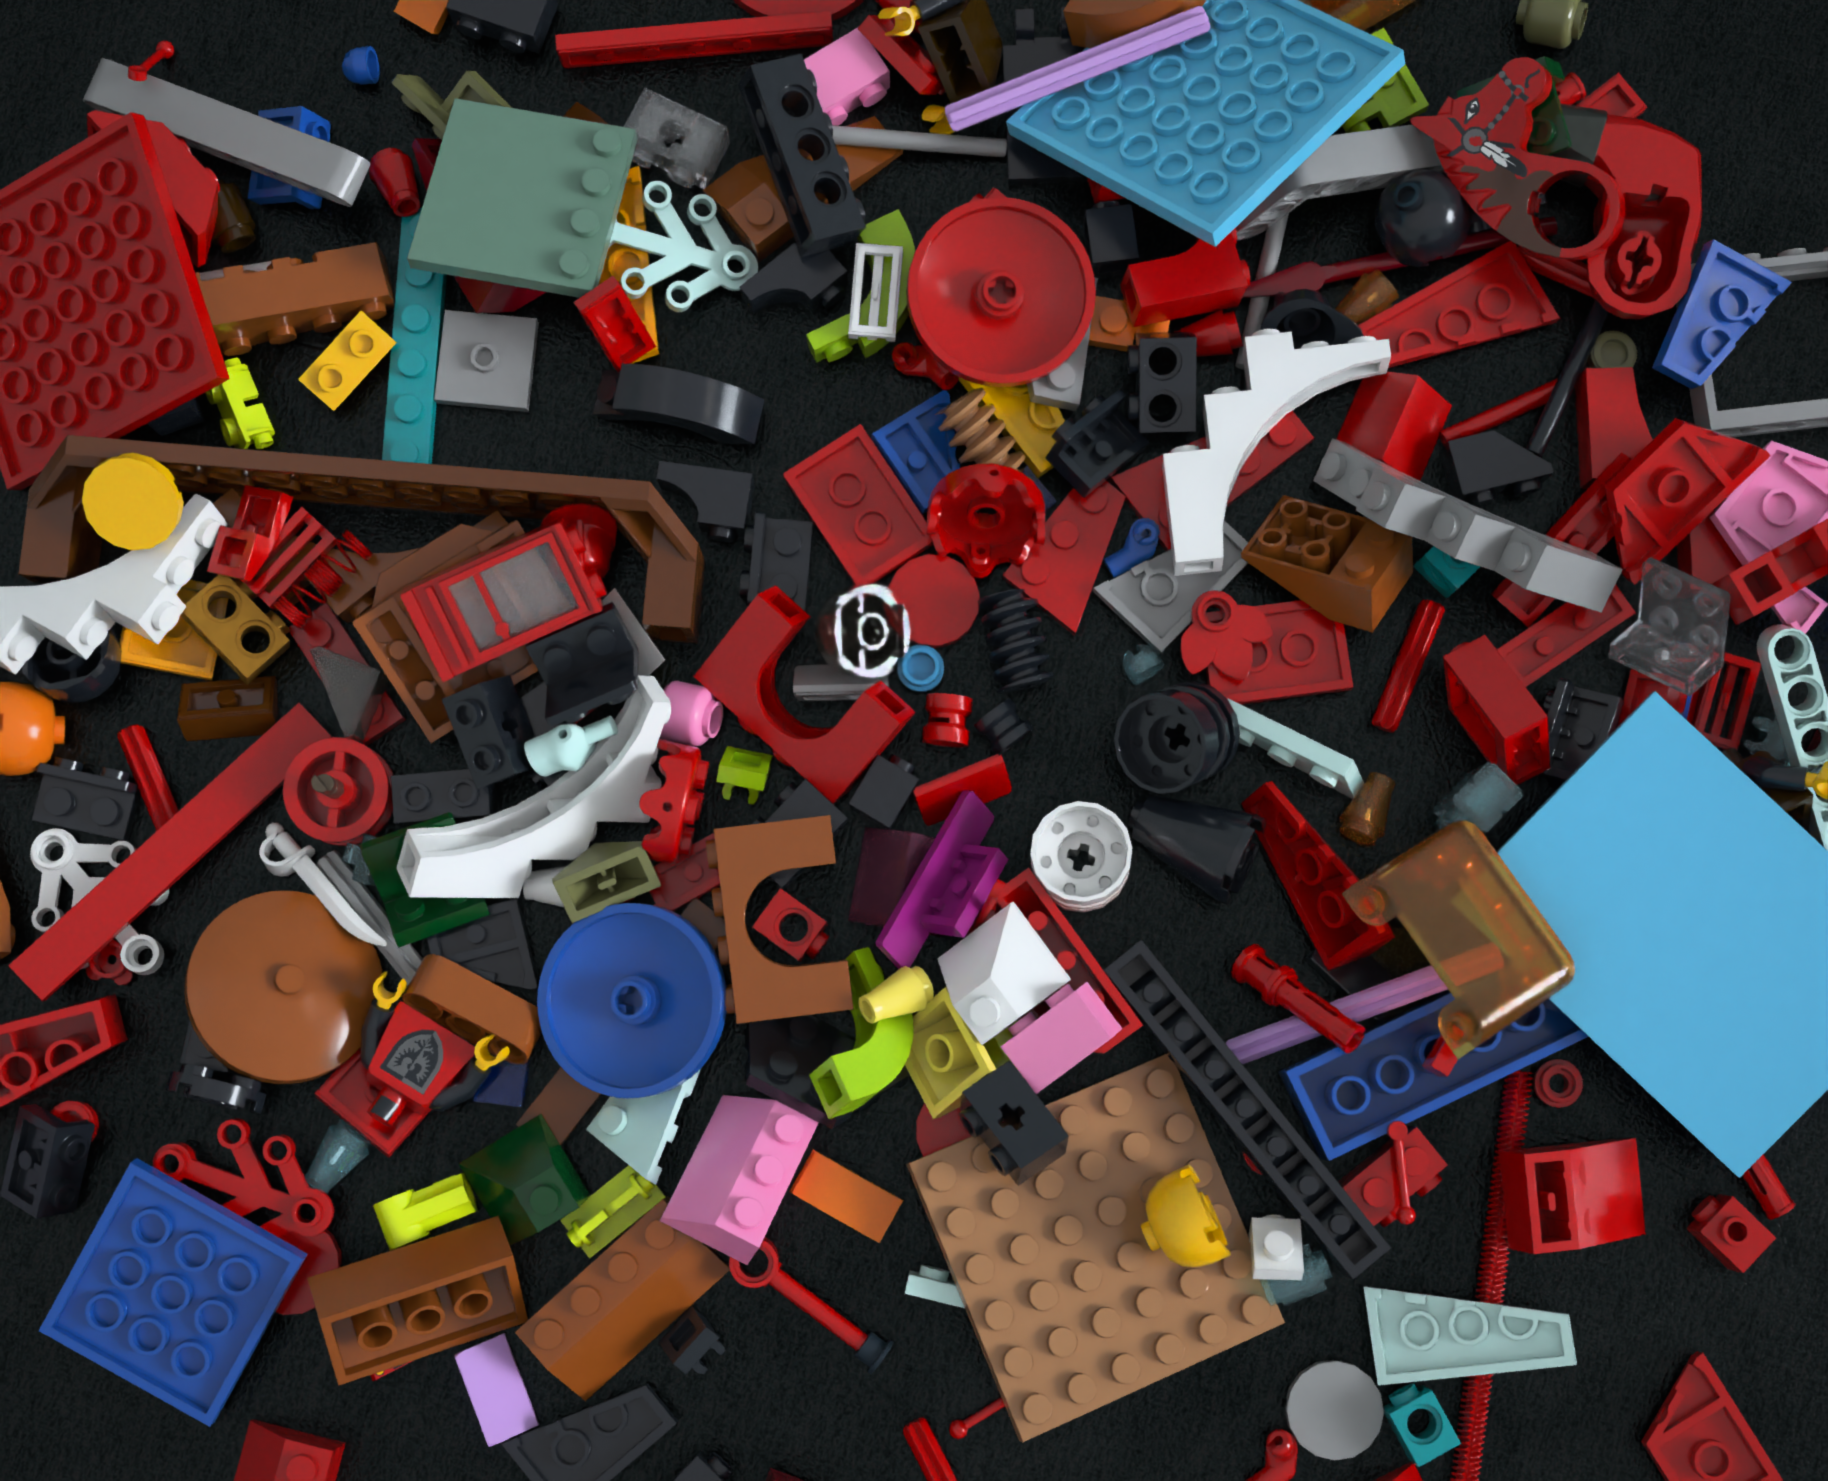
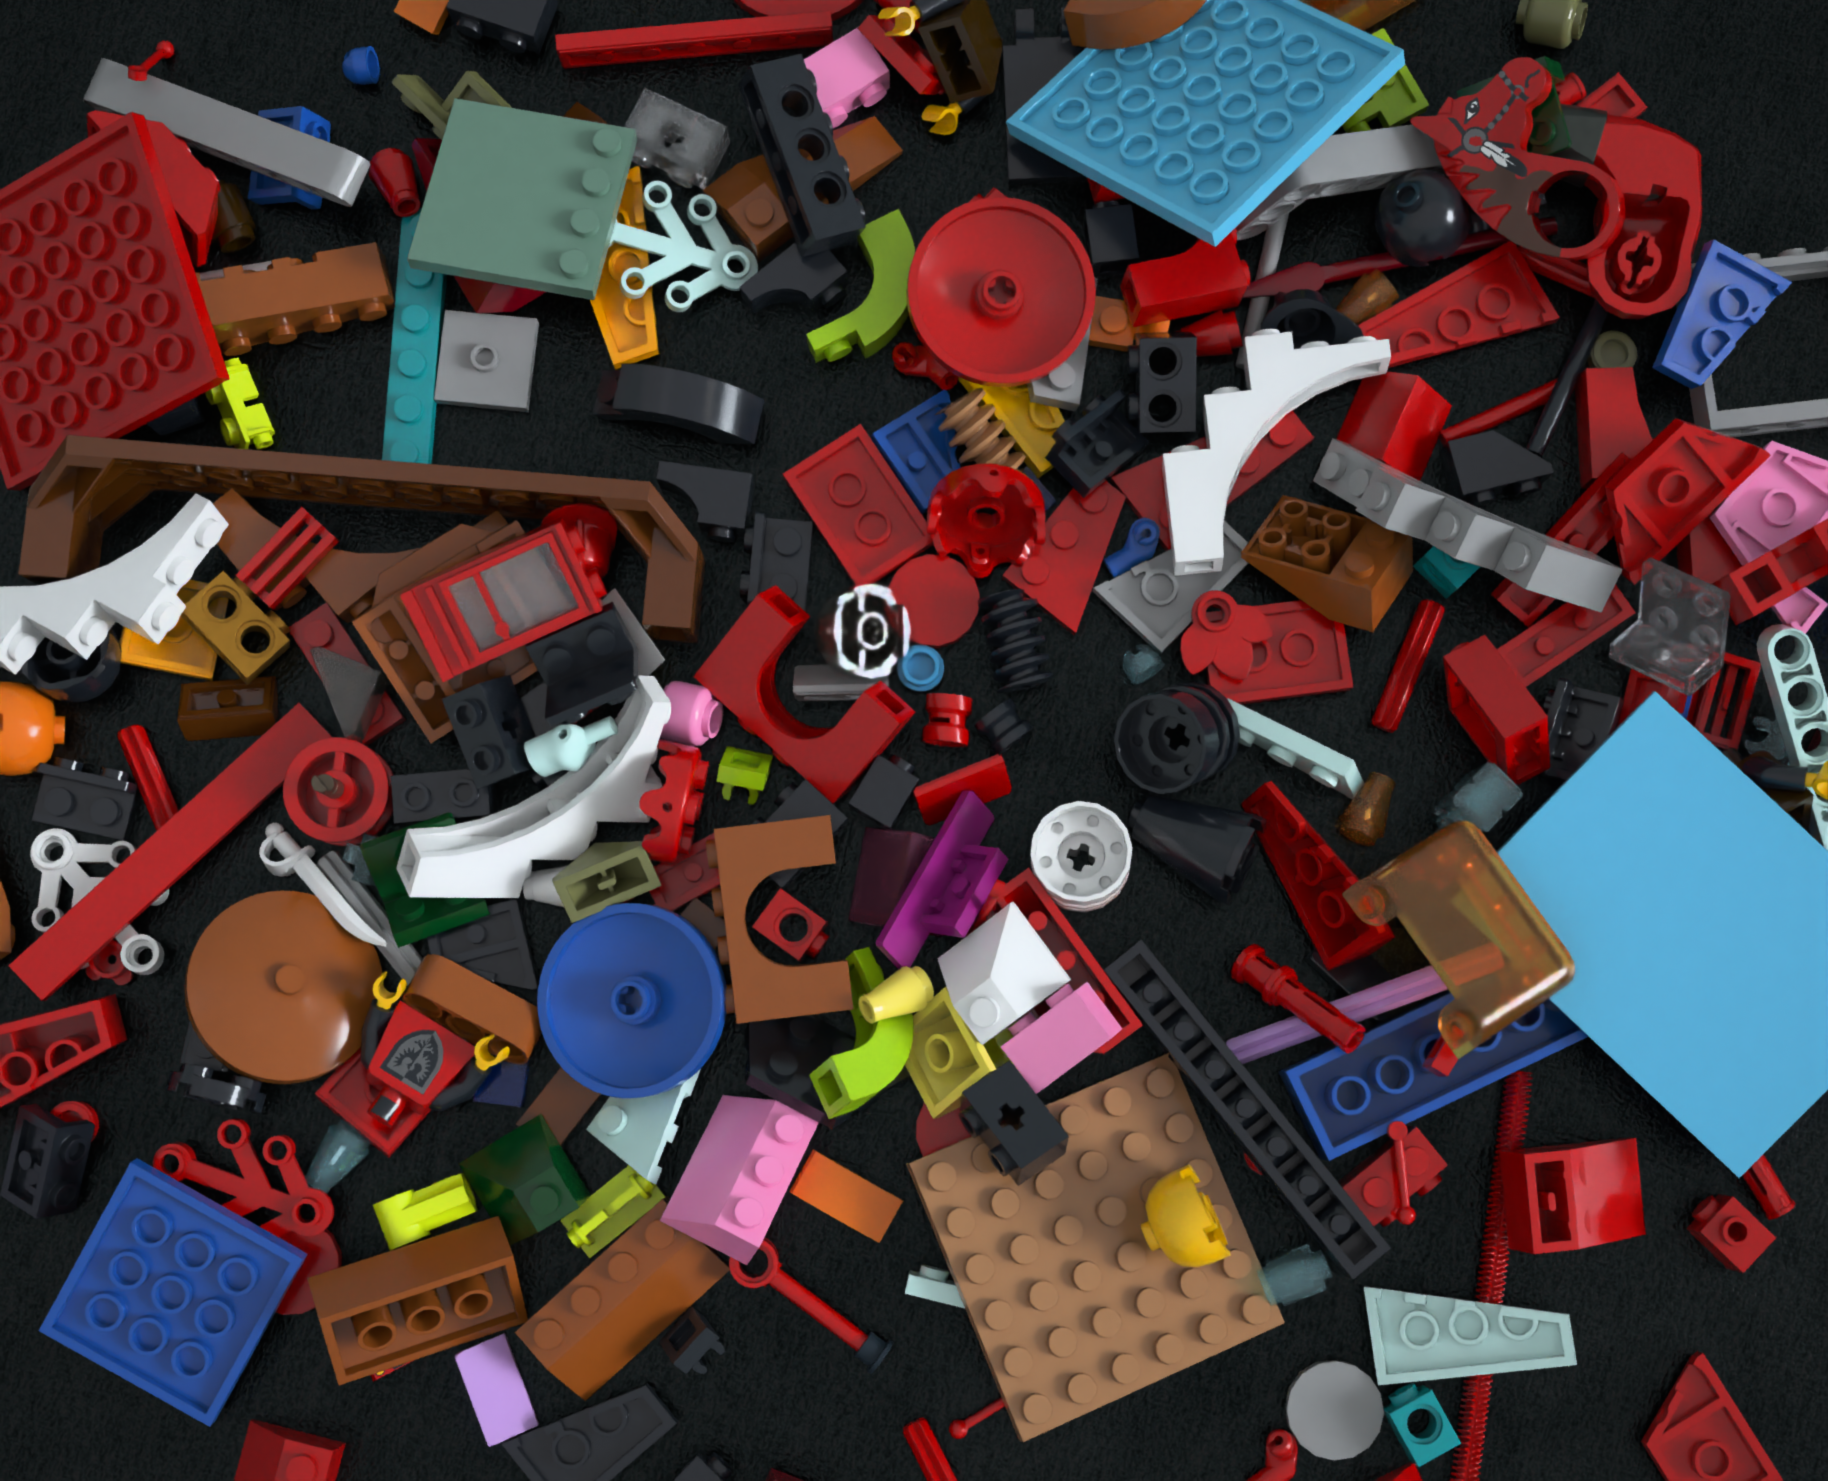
yellow tile [82,453,184,550] -> none
red slope [207,485,293,581] -> none
red piece [273,530,373,629] -> none
yellow hinge [298,311,397,411] -> none
red plate [574,276,656,372] -> none
light grey bar [832,125,1007,158] -> none
white tile [848,243,903,342] -> none
lavender axle [945,6,1210,132] -> none
white bracket [1248,1215,1304,1280] -> none
red plate [1533,1059,1583,1108] -> none

